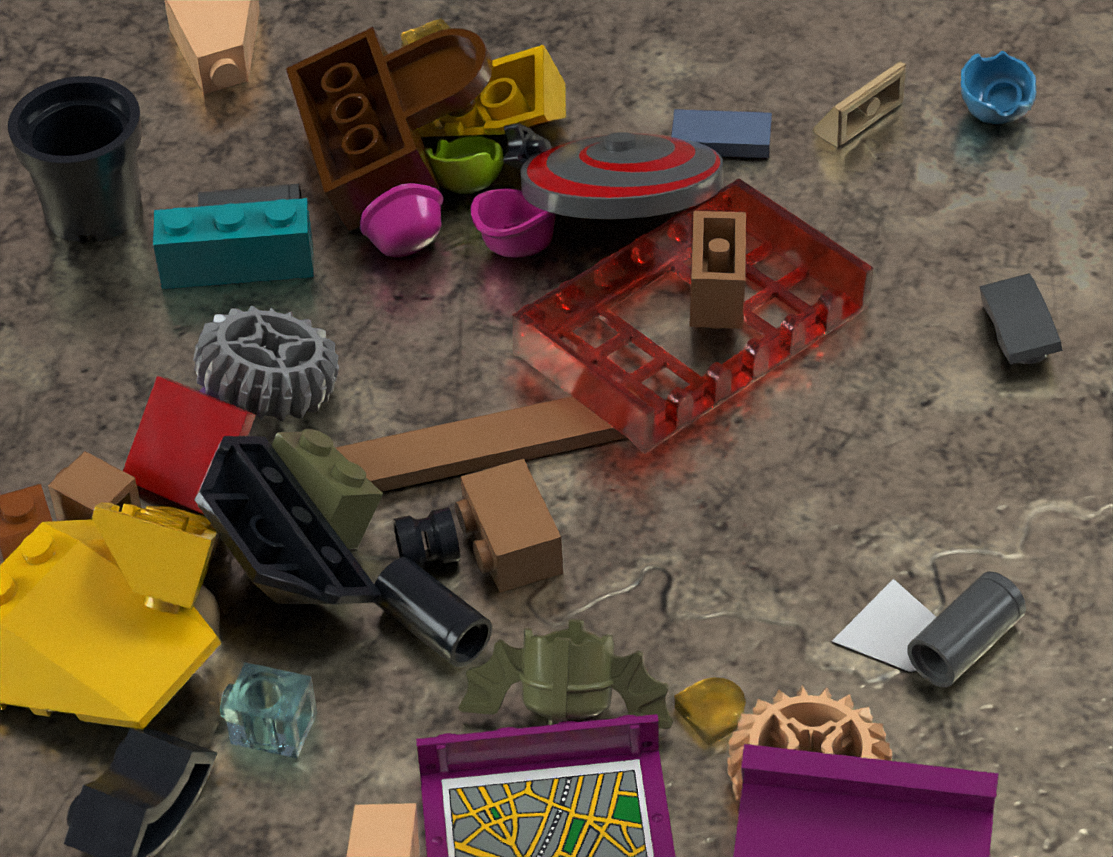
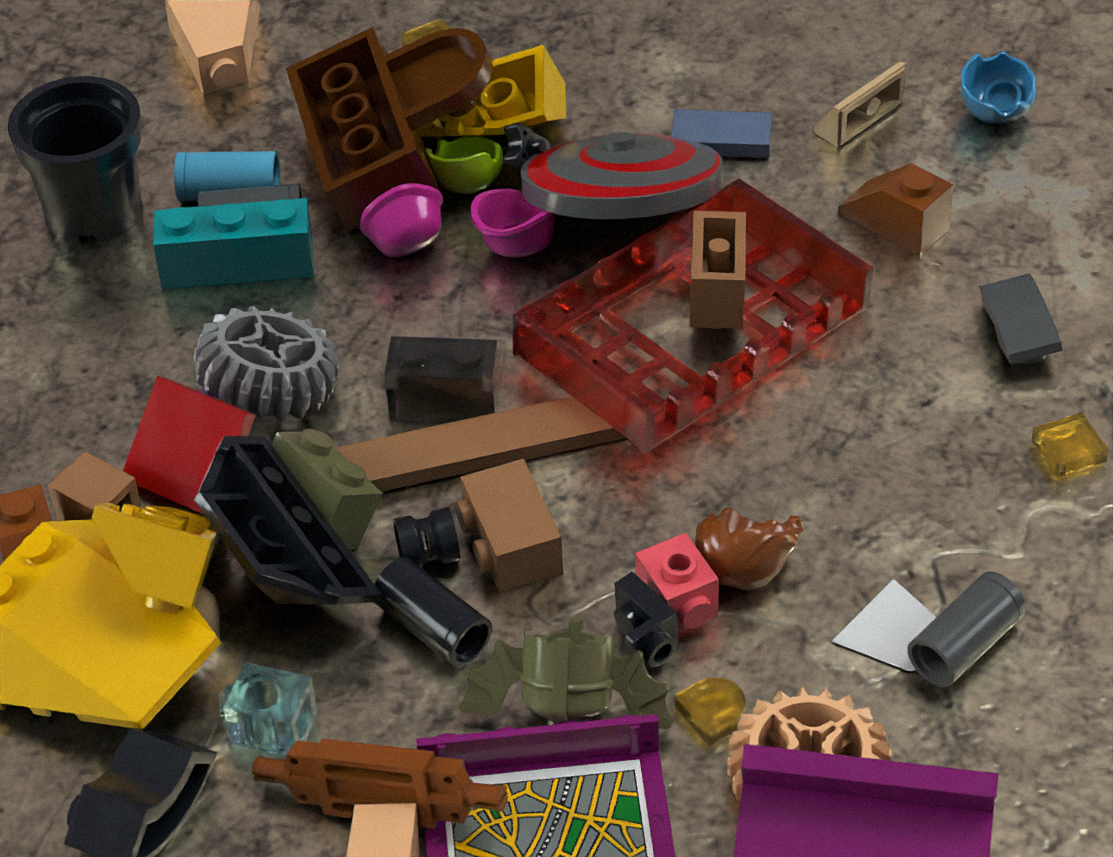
none -> medium azure pin [174,151,280,202]
none -> dark orange piece [252,738,508,829]
none -> clear smoke slope [384,336,506,422]
none -> black bracket [614,572,678,670]
none -> coral brick [635,533,719,632]
none -> dark orange hair [695,508,804,591]
none -> dark orange slope [838,163,954,257]
none -> clear yellow tile [1031,412,1108,478]

